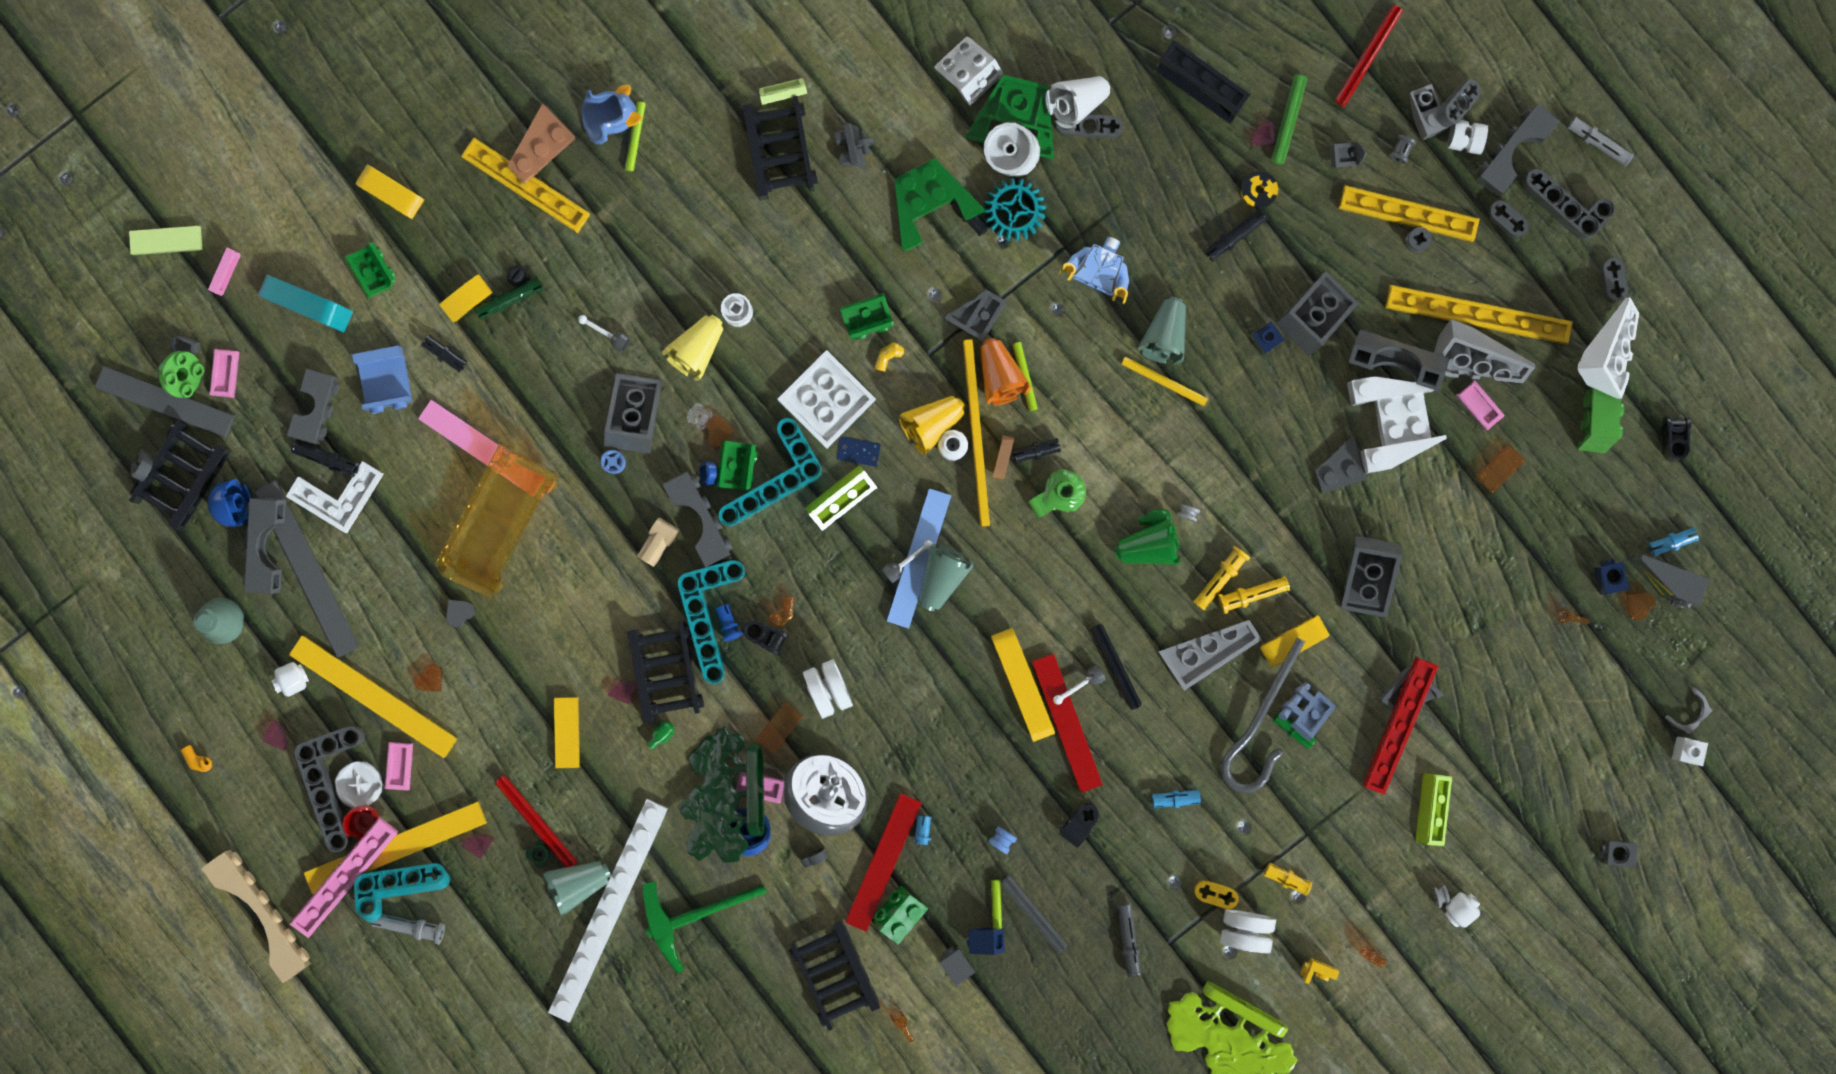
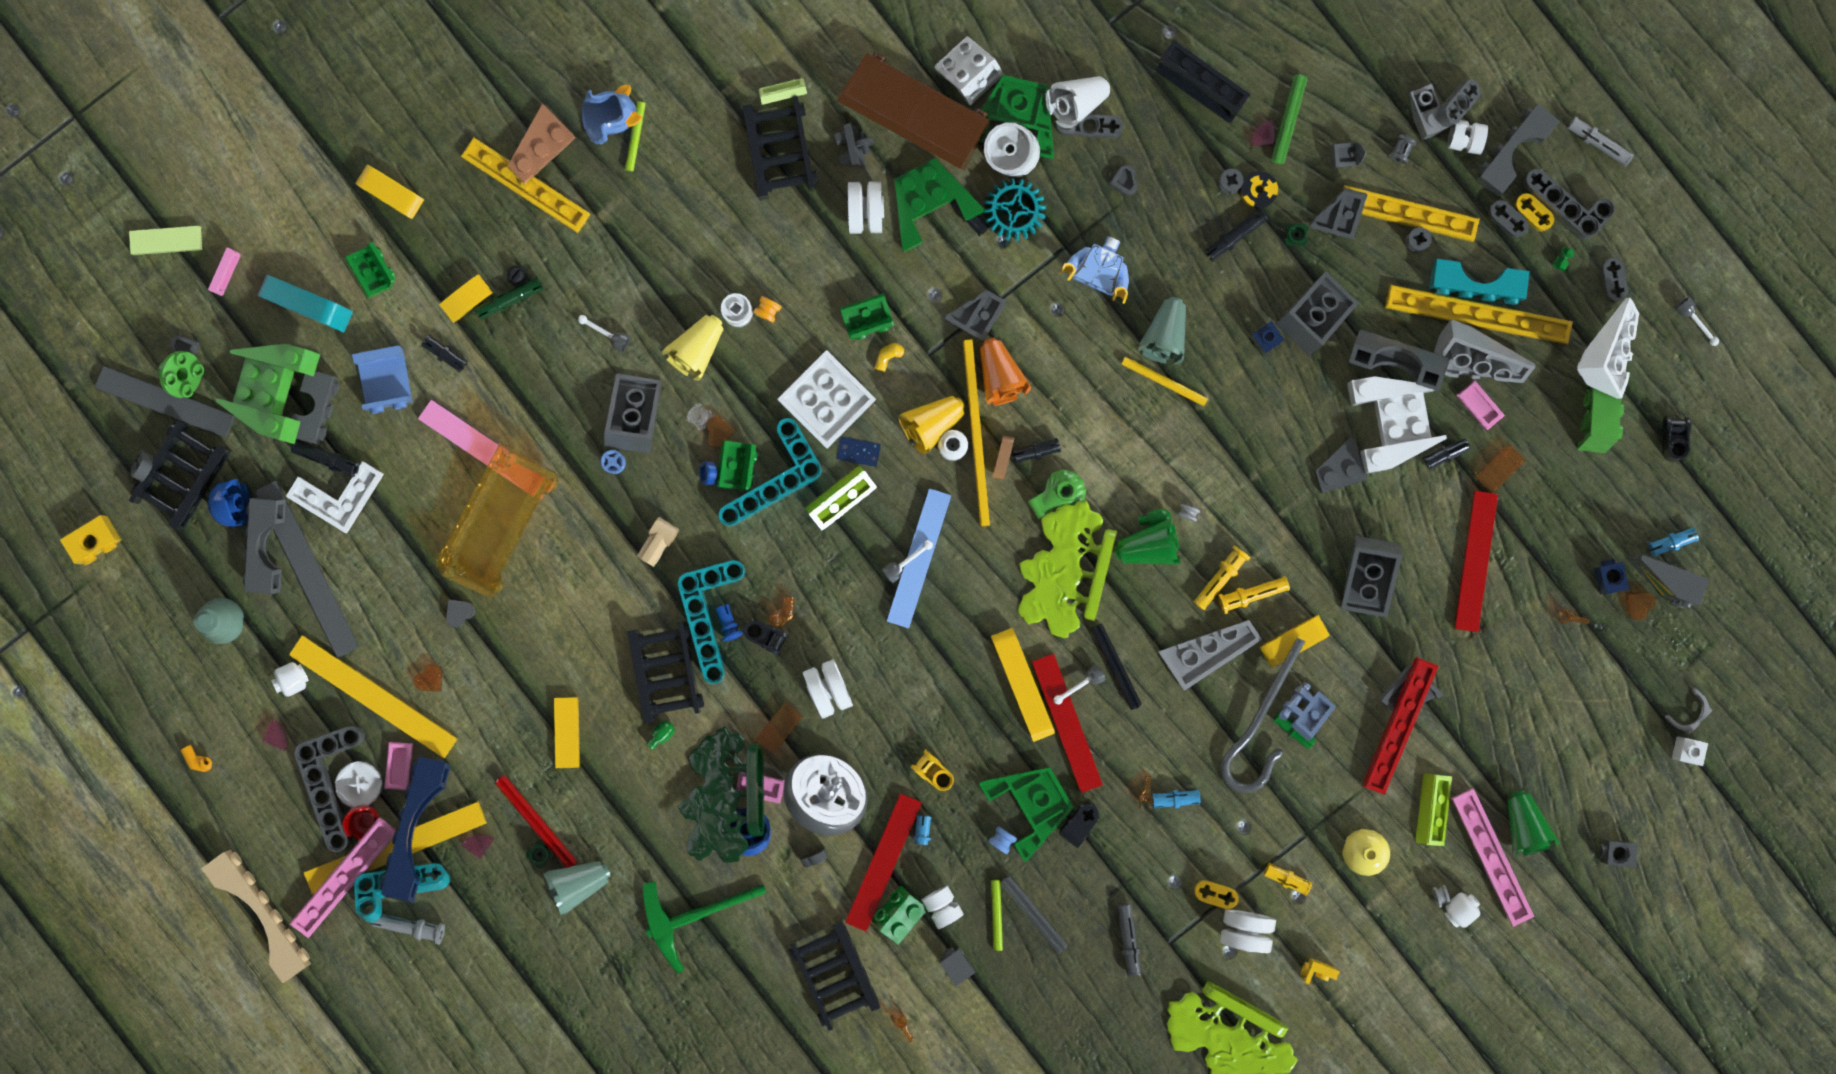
bright pink tile [209,349,239,398] -> none
white plate [548,799,669,1022] -> none
clear pink tile [608,681,637,704] -> none
dark grey arch [662,472,733,567] -> none
sand green cone [919,544,974,611] -> none
dark blue brick [967,927,1005,955] -> none
lime bar [1012,342,1038,412] -> none
red axle [1334,5,1403,107] -> none
clear orange tile [1359,945,1388,968] -> none
none -> yellow brick [60,515,122,566]
none -> bright green wedge [216,344,320,444]
none -> dark blue arch [380,757,451,903]
none -> light orange wheel [753,296,782,323]
none -> reddish brown windscreen [837,52,991,171]
none -> white wheel [848,181,884,234]
none -> yellow piece [910,749,954,791]
none -> white wheel [922,885,964,929]
none -> green wing [978,767,1074,862]
none -> lime plant [1018,501,1117,638]
none -> dark grey tile [1109,164,1138,196]
none -> clear orange hand [1138,775,1153,810]
none -> dark grey wheel [1218,168,1243,194]
none -> dark green plate [1285,223,1309,247]
none -> dark grey wing [1310,188,1367,239]
none -> light yellow cylinder [1342,829,1390,876]
none -> black axle [1423,439,1470,470]
none -> teal arch [1429,259,1530,305]
none -> bright pink plate [1451,789,1534,927]
none -> red tile [1454,491,1498,632]
none -> green cone [1507,790,1560,858]
none -> yellow beam [1514,193,1554,232]
none -> green piece [1552,246,1575,272]
none -> hinge [1675,296,1719,346]

